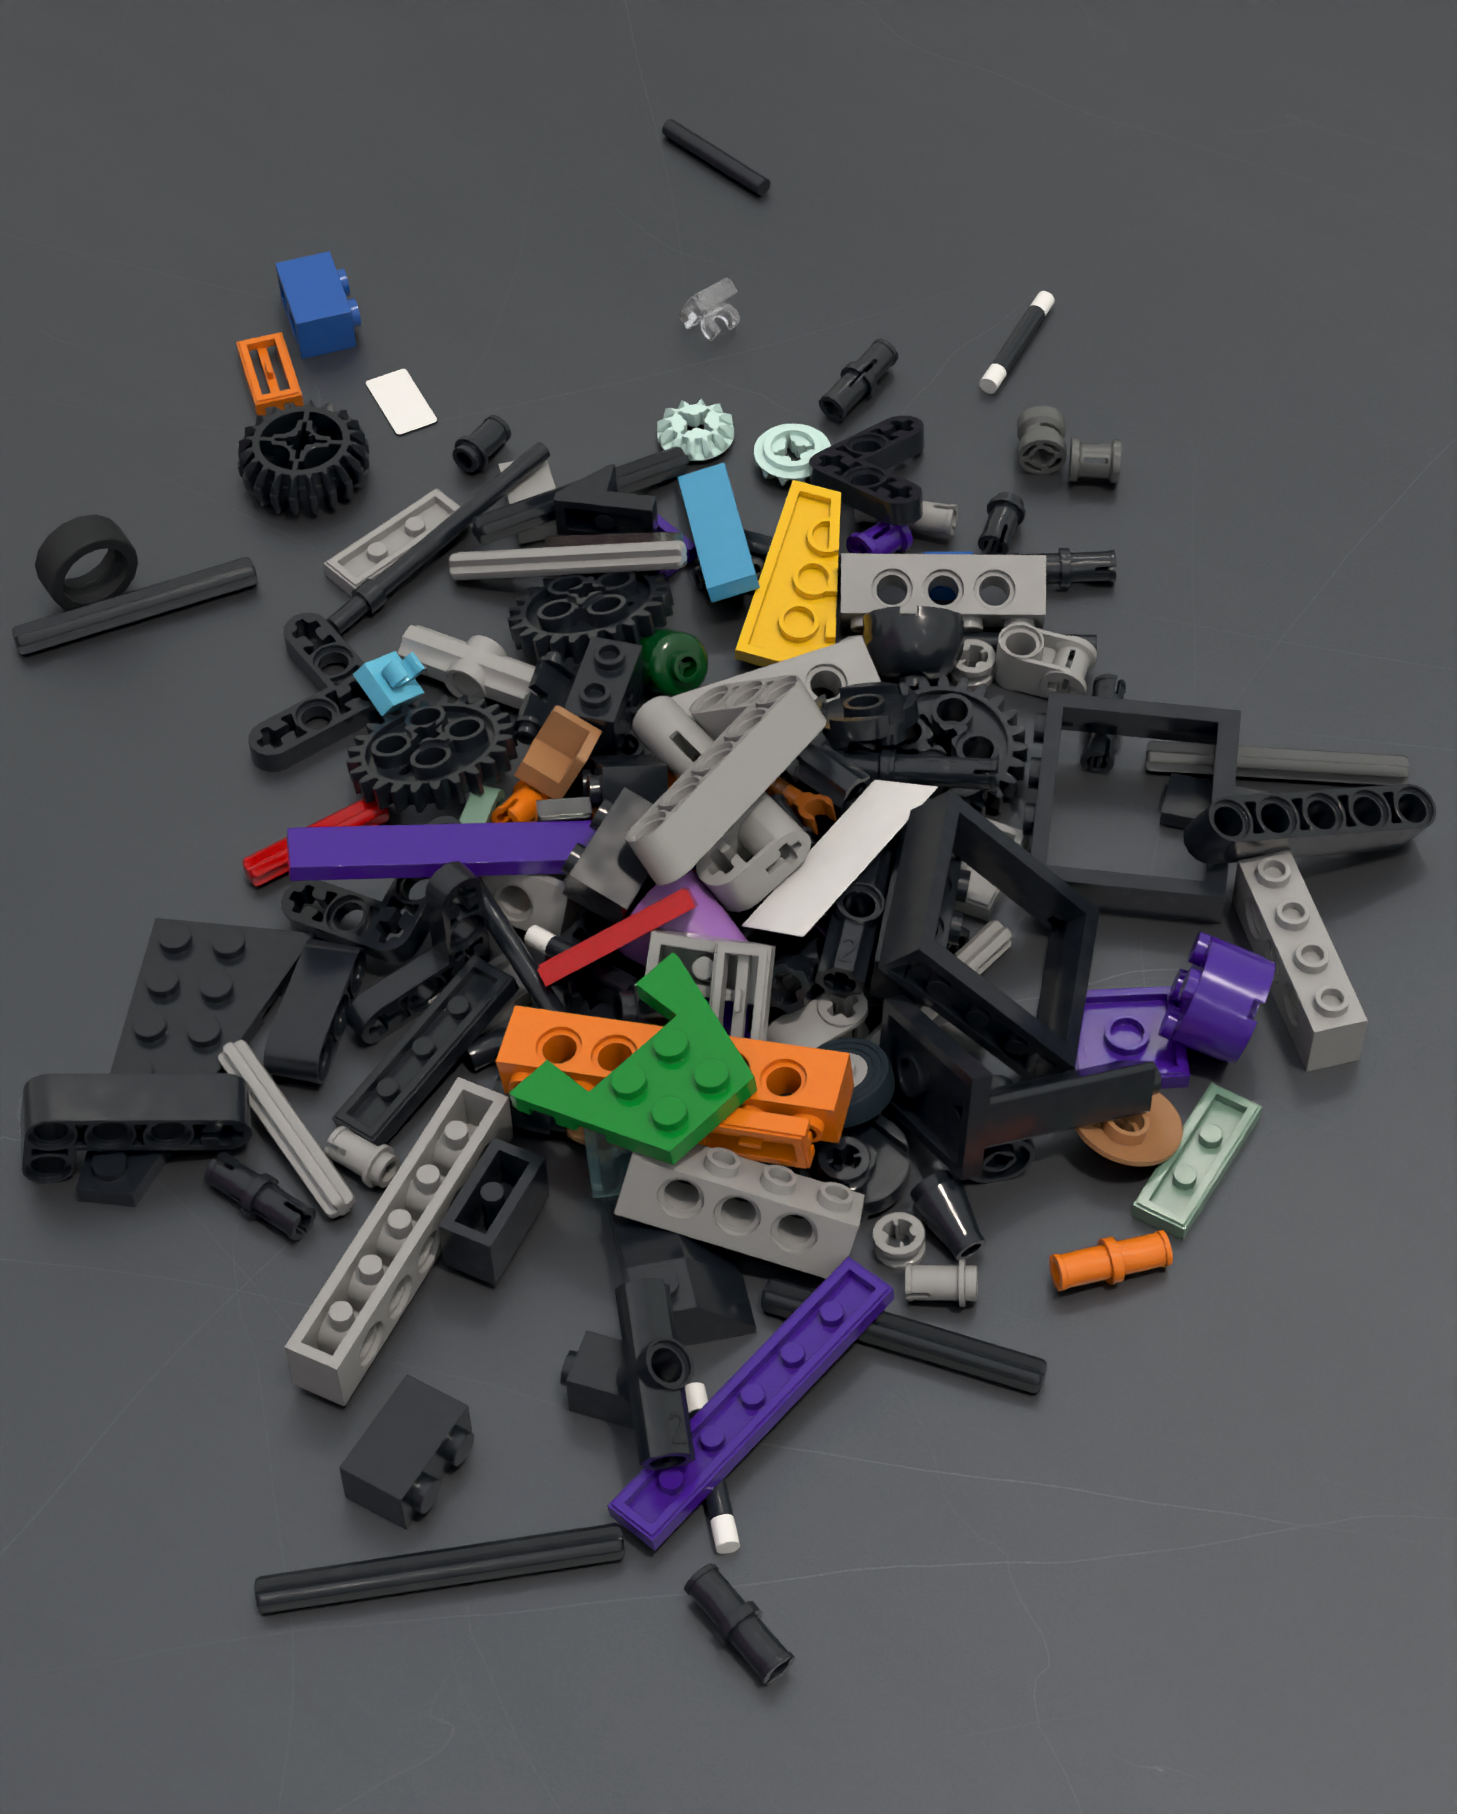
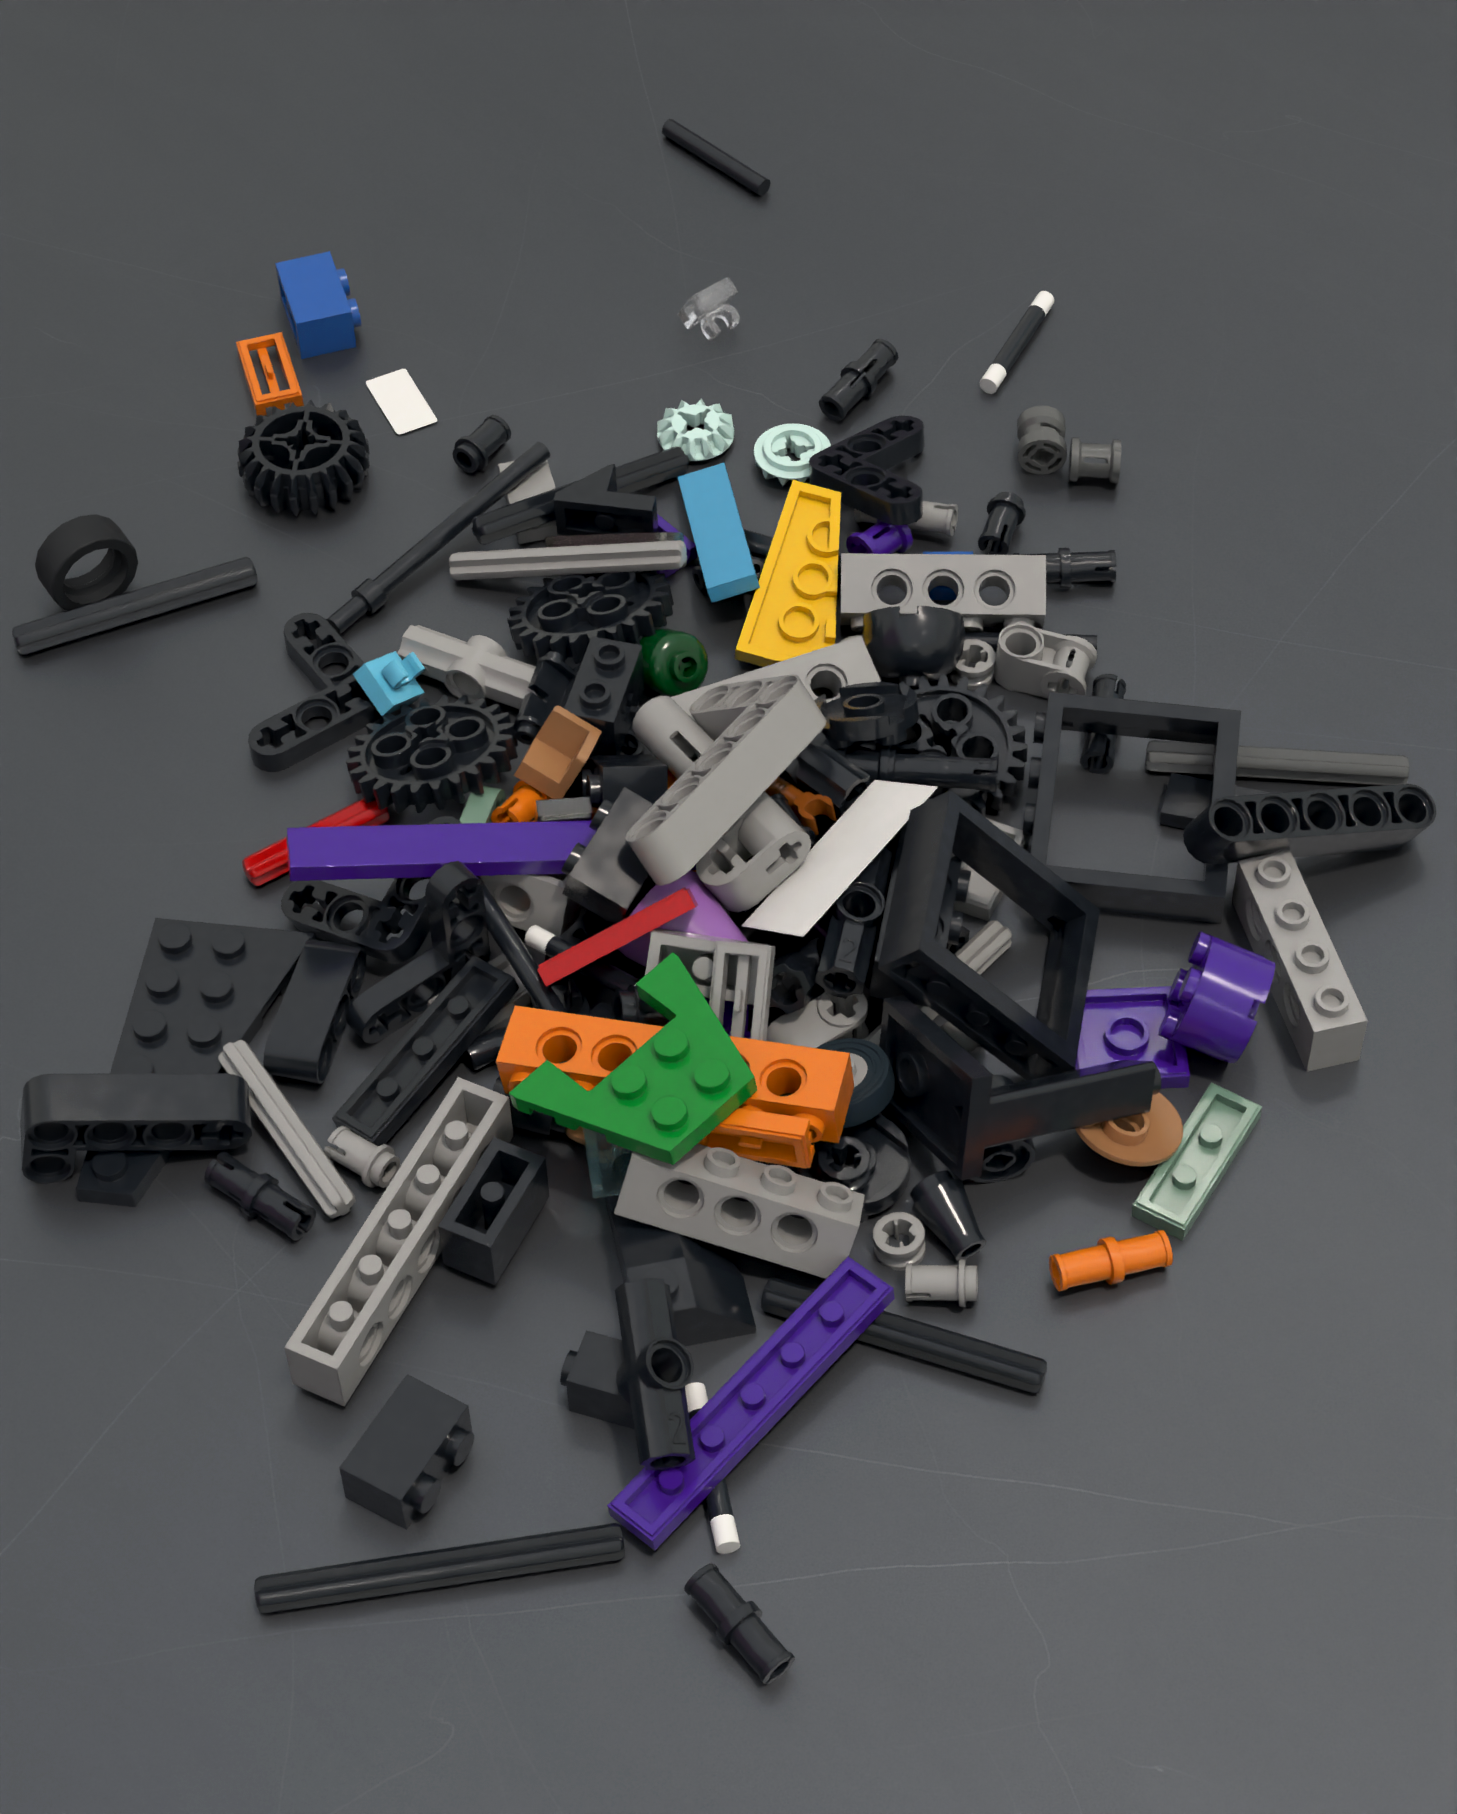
light grey tile [323,488,470,597] -> none

